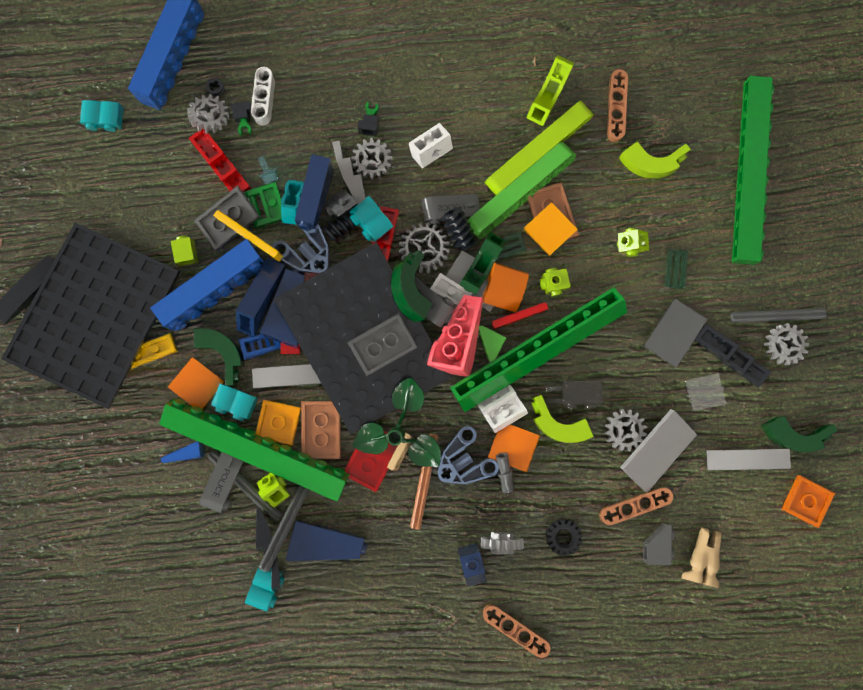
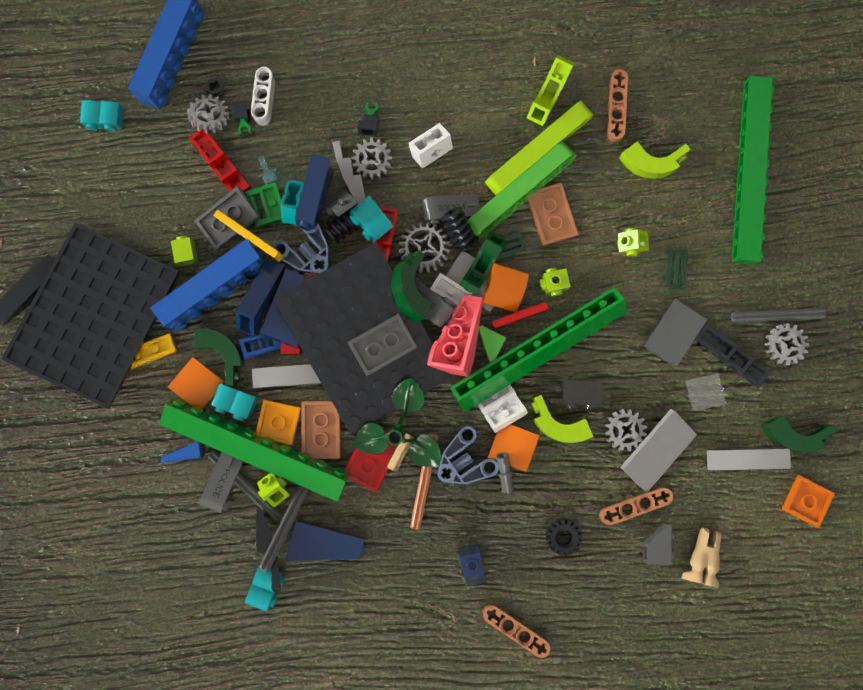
light grey gear [481,532,524,554] -> none
light orange tile [524,202,578,256] -> none

